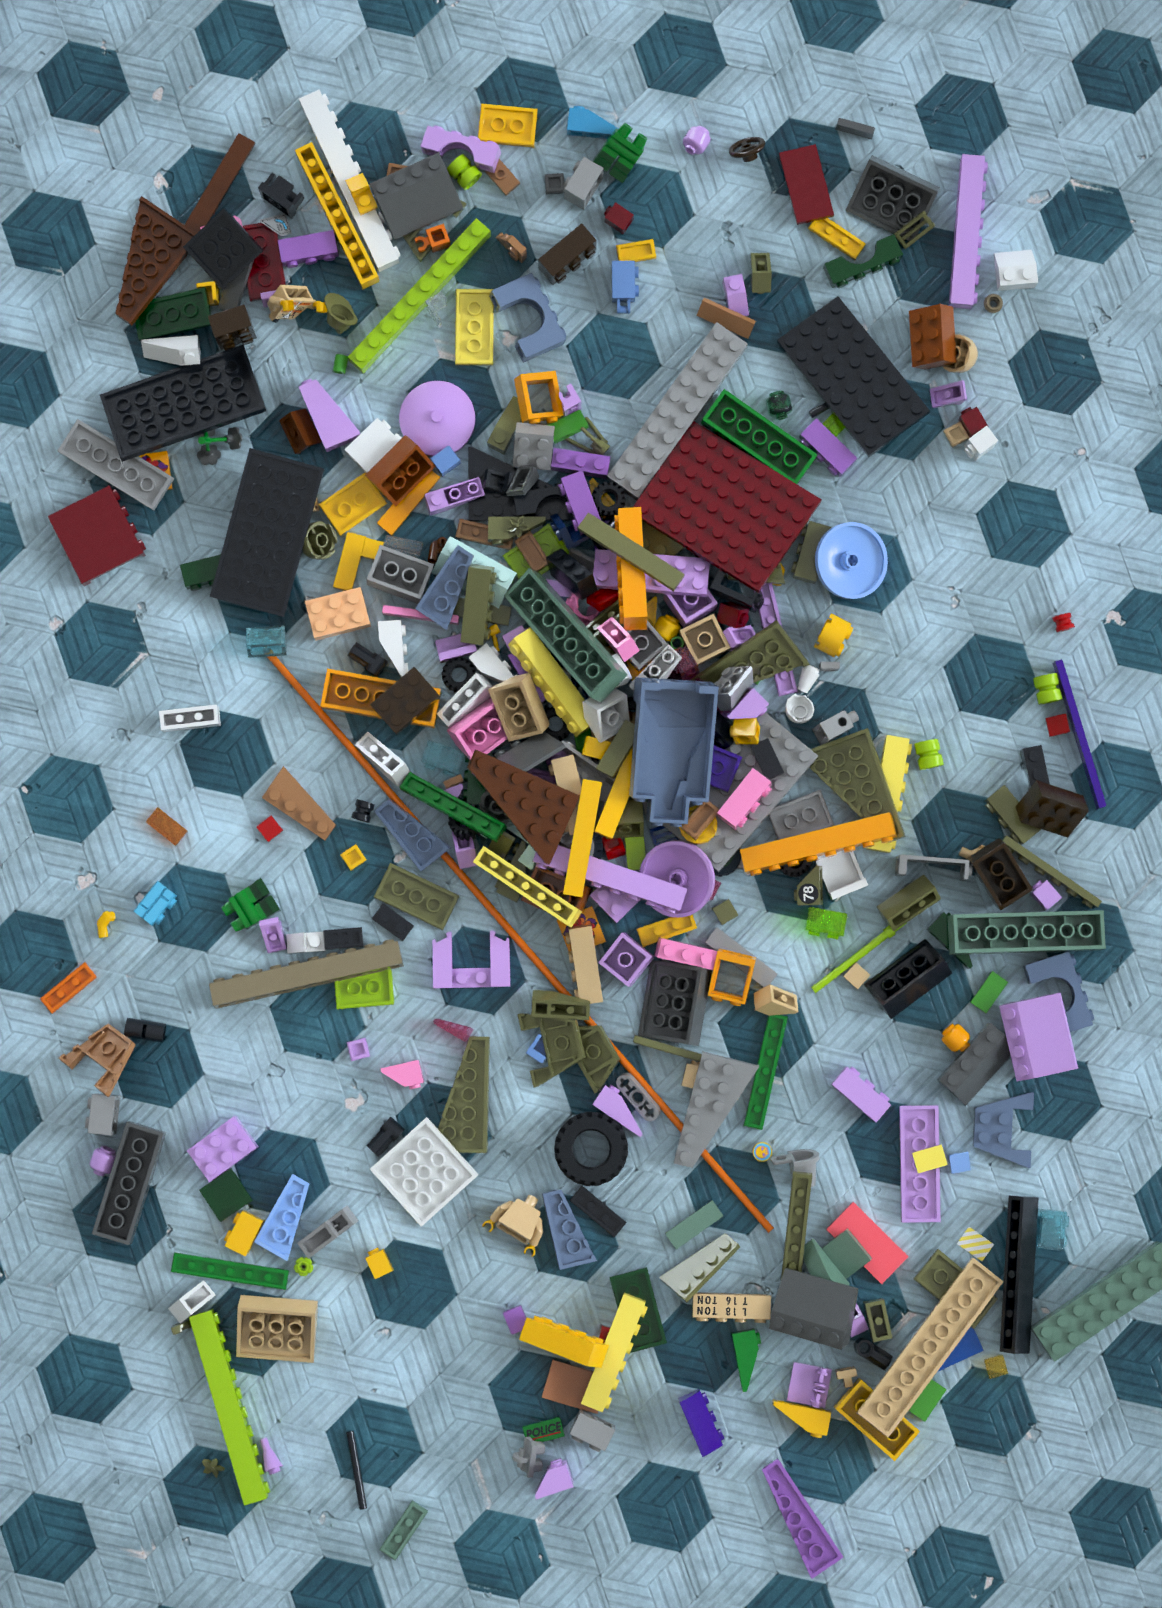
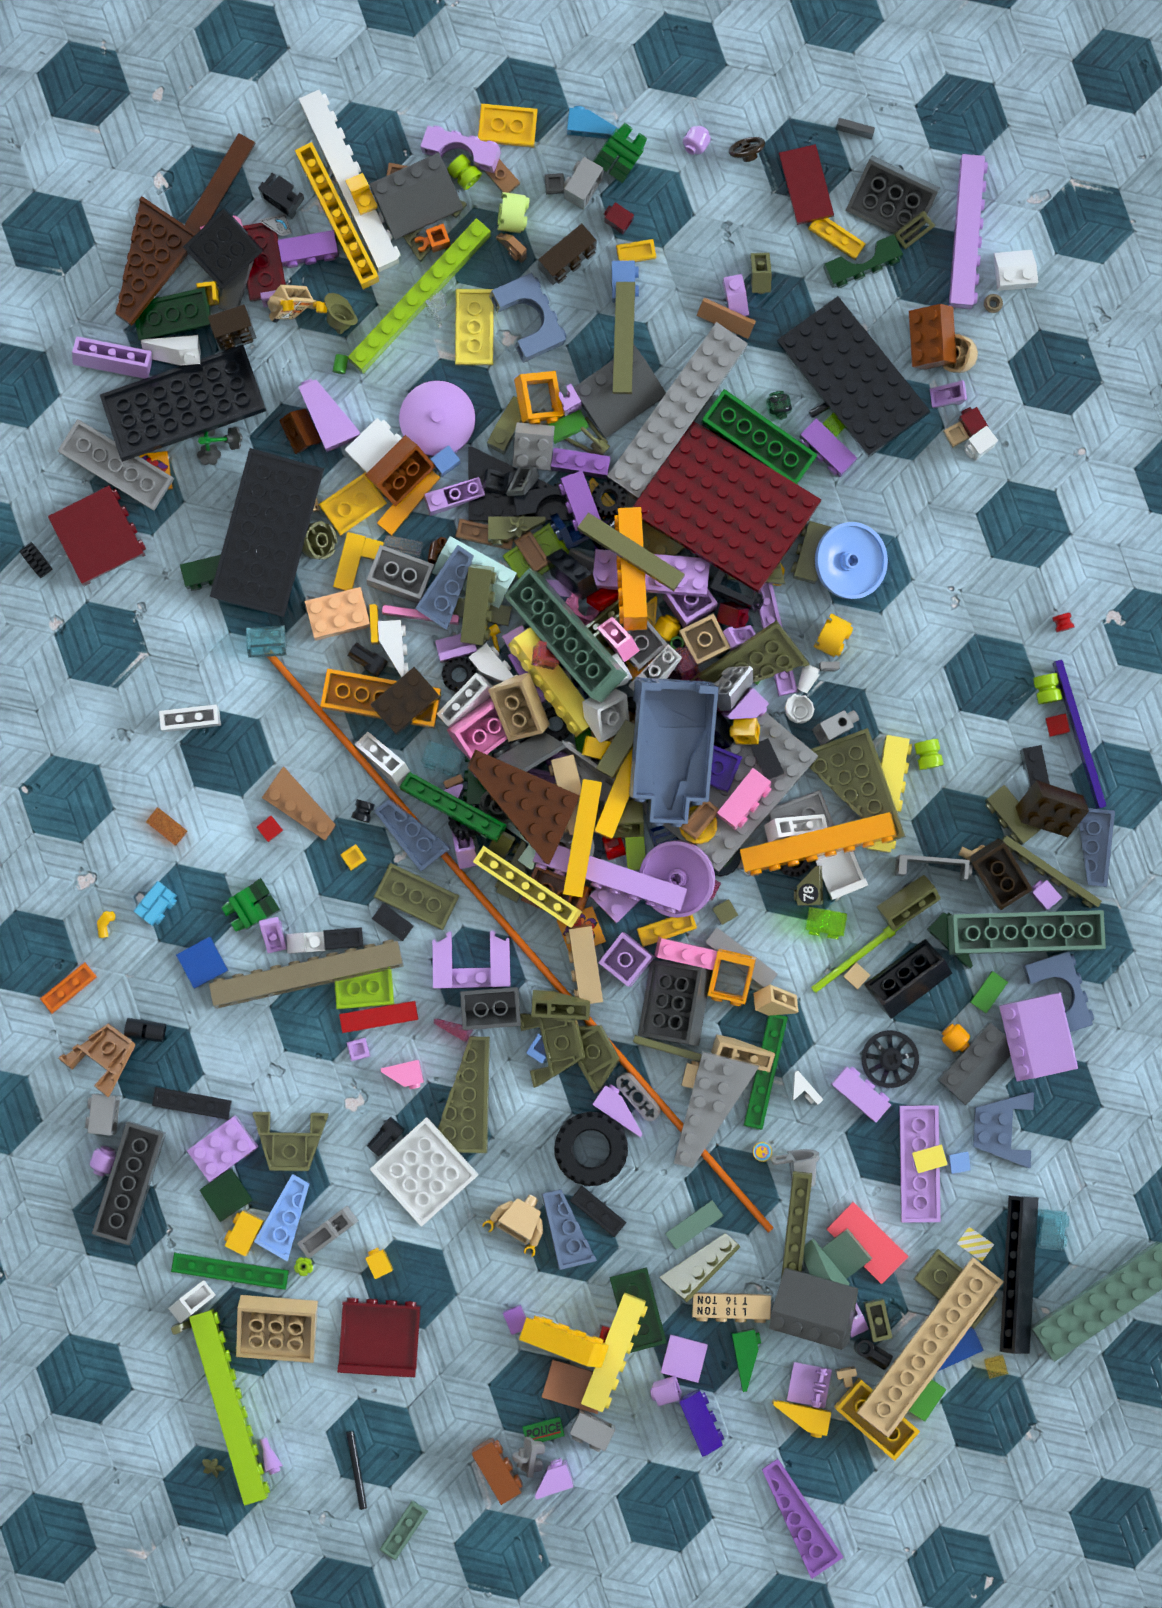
none -> black tyre [19,542,53,578]
none -> lavender brick [72,336,152,379]
none -> black tile [152,1087,232,1120]
none -> blue tile [176,937,229,989]
none -> olive wing [253,1112,329,1171]
none -> dark red panel [337,1297,421,1378]
none -> red tile [339,1001,419,1033]
none -> yellow tile [369,604,380,645]
none -> dark grey slope [460,987,521,1030]
none -> dark orange brick [471,1437,523,1505]
none -> yellowish green brick [497,192,529,233]
none -> clear pink panel [531,641,559,670]
none -> dark grey slope [574,345,666,439]
none -> olive tile [613,282,635,394]
none -> lavender brick [650,1376,682,1406]
none -> lavender tile [661,1334,708,1383]
none -> tan slope [711,1034,775,1072]
none -> white slope [764,814,827,842]
none -> white slope [792,1070,823,1105]
none -> black wheel [861,1030,919,1088]
none -> sand blue wing [1079,808,1115,887]

